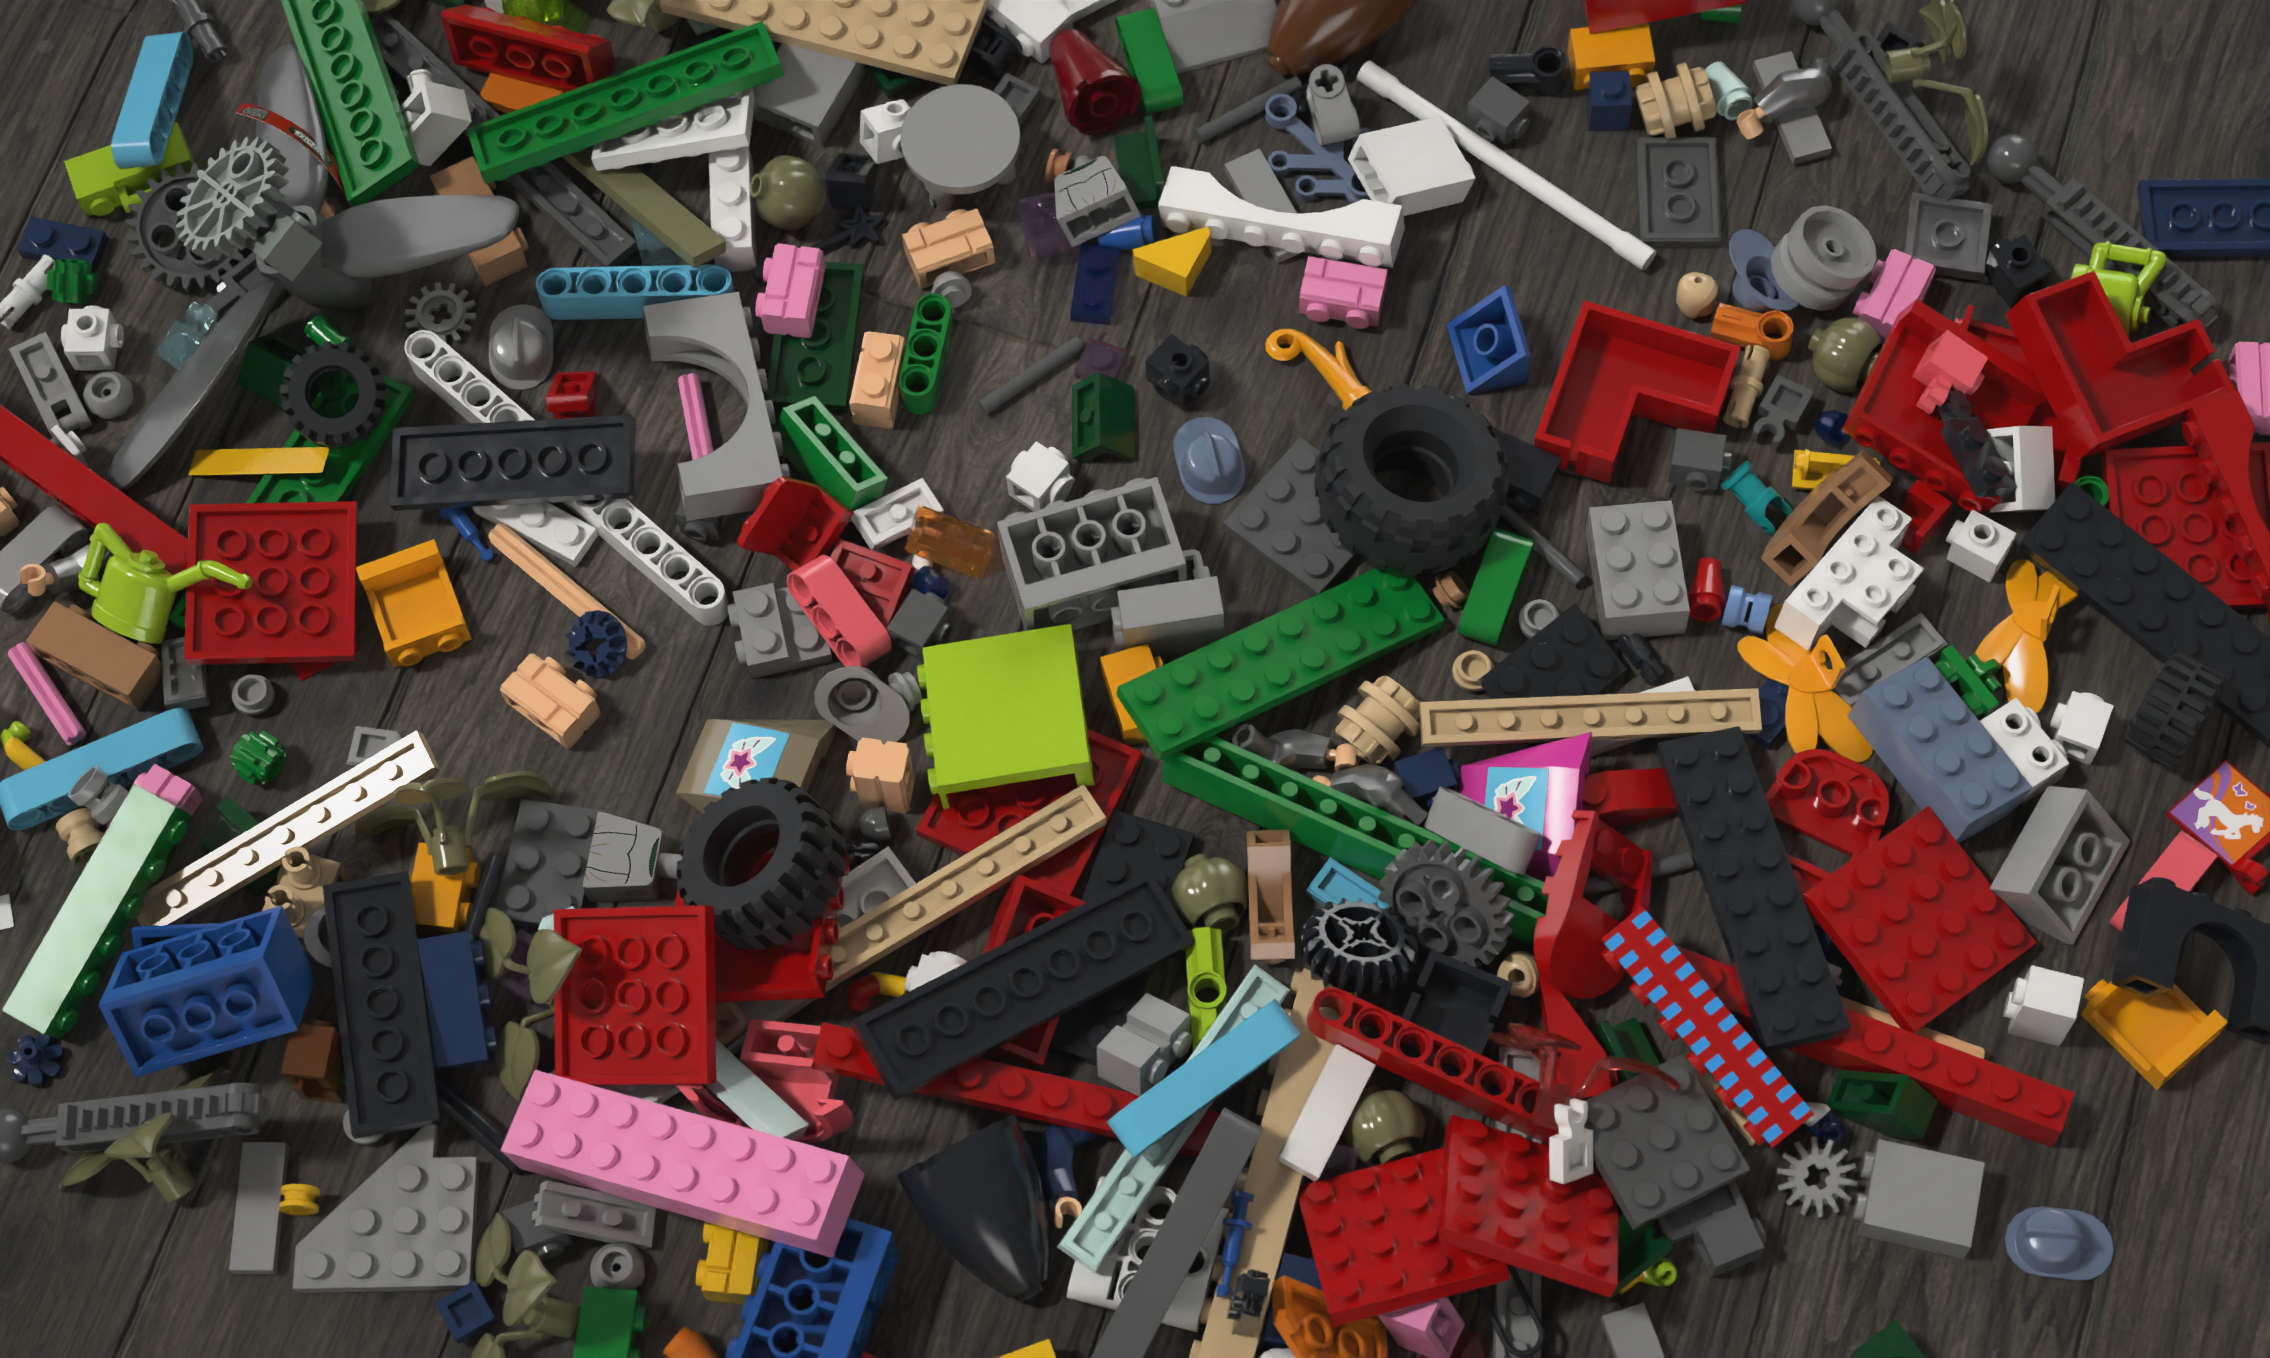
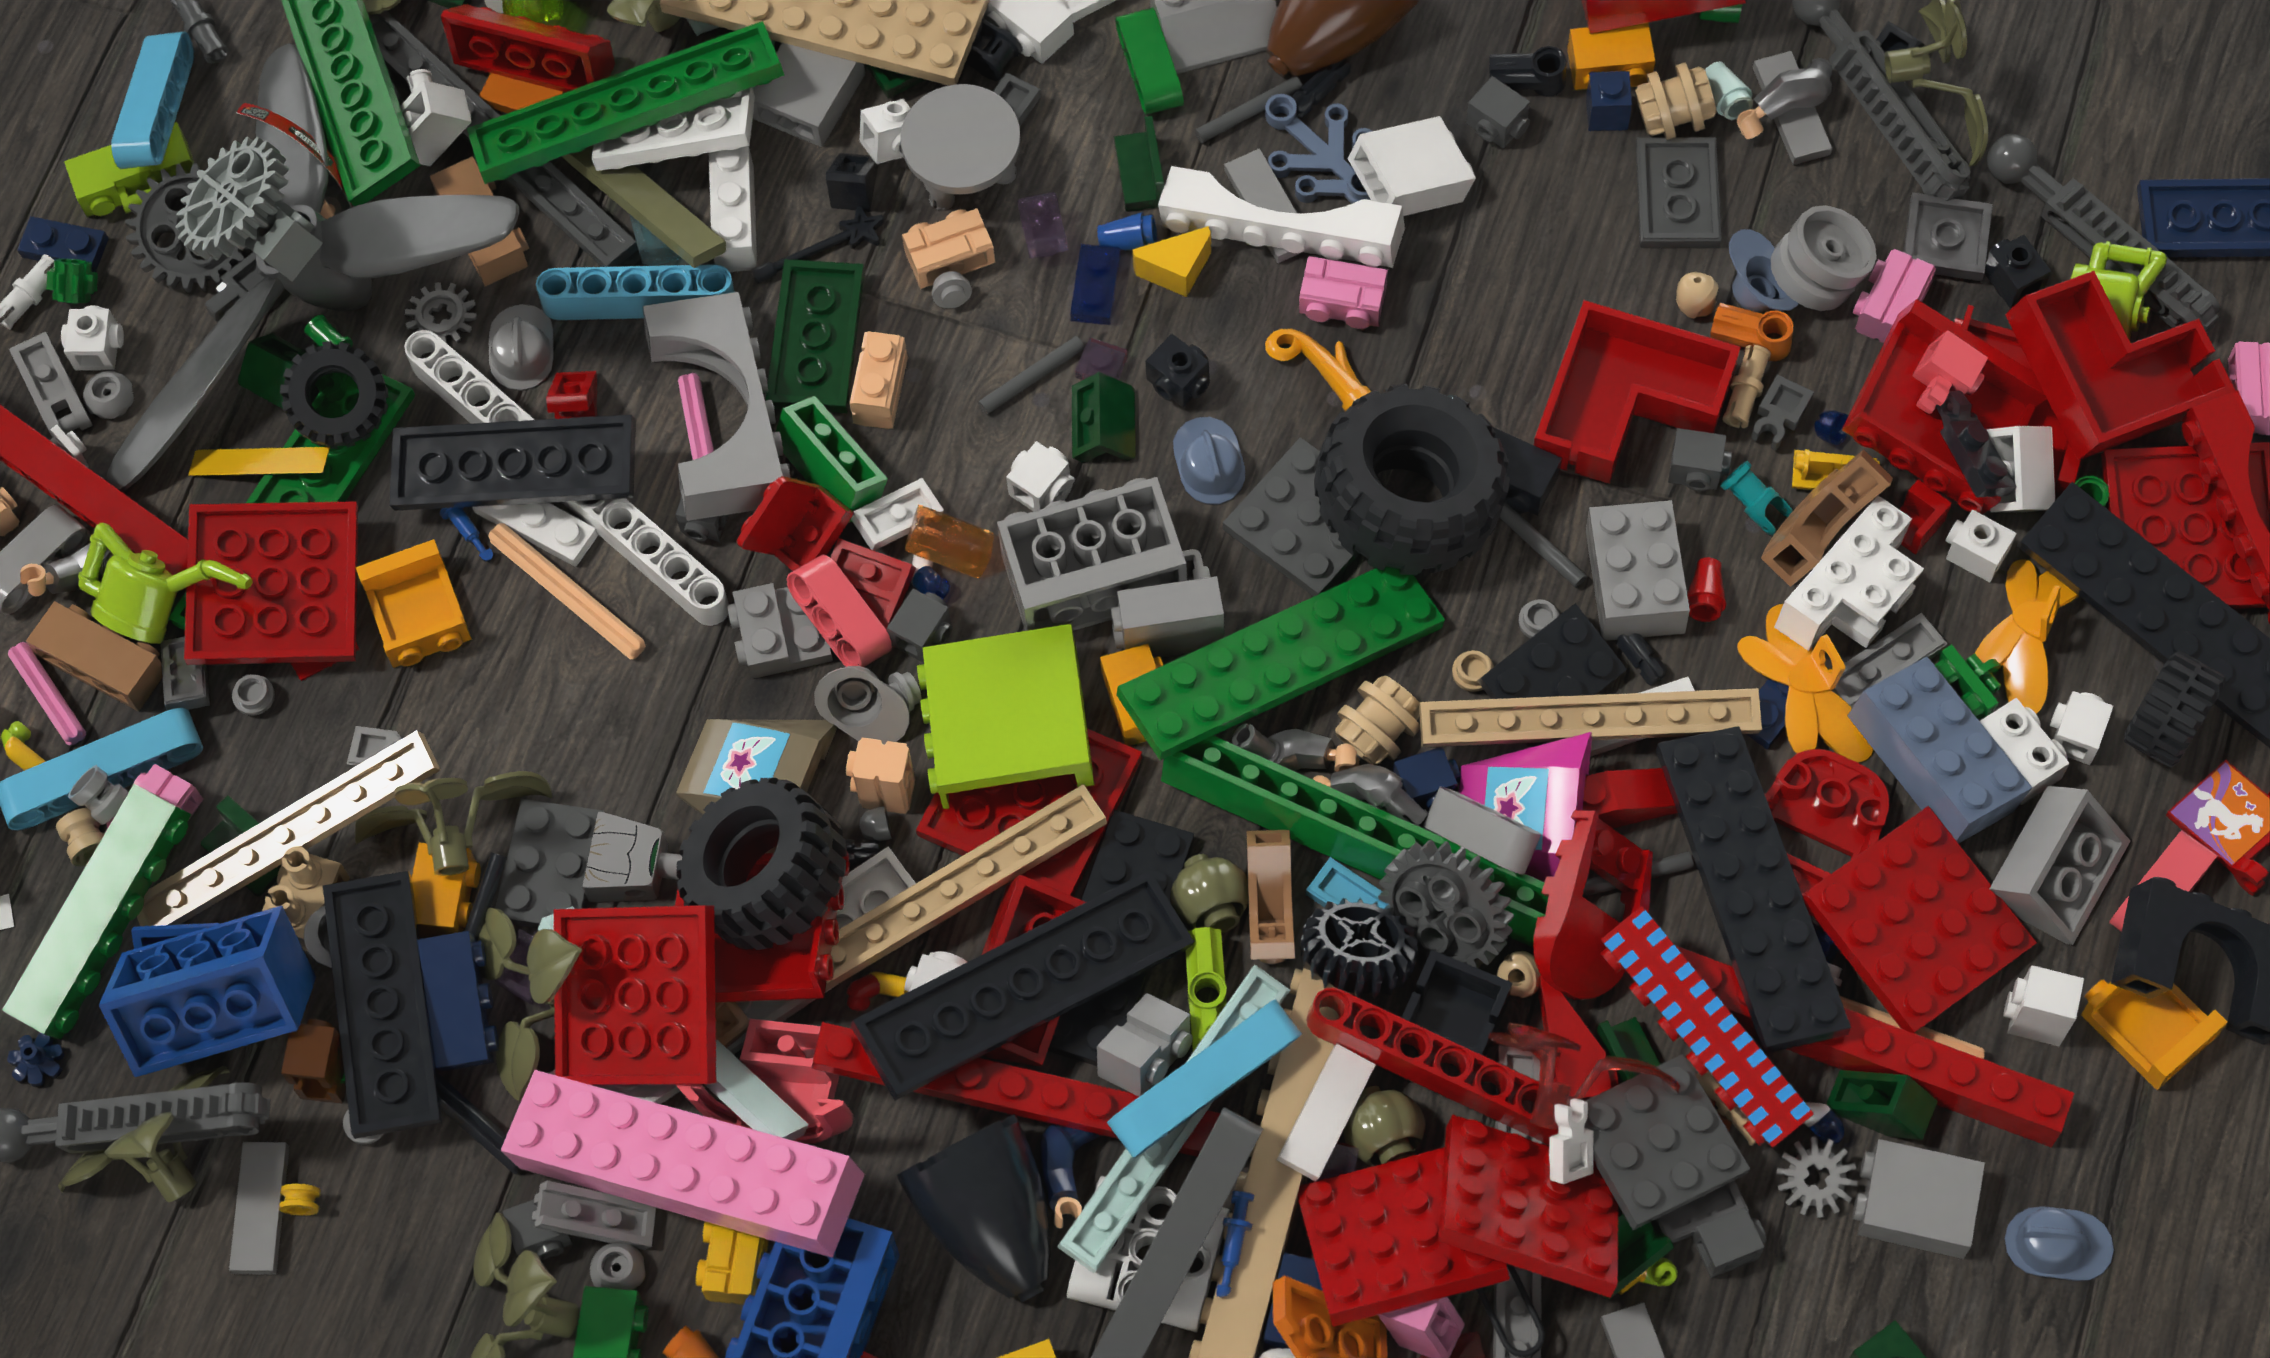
clear light blue plate [156,301,219,370] -> none
green gear [230,730,287,785] -> none
light grey wing [293,1124,480,1293] -> none
dark blue plate [435,1280,498,1344] -> none
light nougat brick [500,653,601,749] -> none
dark blue gear [565,610,627,677] -> none
olive plant [750,155,826,230] -> none
bright pink brick [755,244,826,338] -> none
green beam [899,293,954,415] -> none
nougat bush [1045,148,1074,184] -> none
dark red cone [1049,29,1140,135] -> none
light grey torso [1054,156,1141,247] -> none
black hinge [1227,1269,1270,1337] -> none
light grey piece [1306,64,1360,146] -> none
white piece [1357,60,1656,271] -> none
medium nougat plate [1433,570,1470,609] -> none
blue slope [1446,285,1531,395] -> none
green beam [1457,528,1535,647] -> none
medium blue wheel [1721,585,1772,635] -> none
olive plant [1808,318,1883,393] -> none

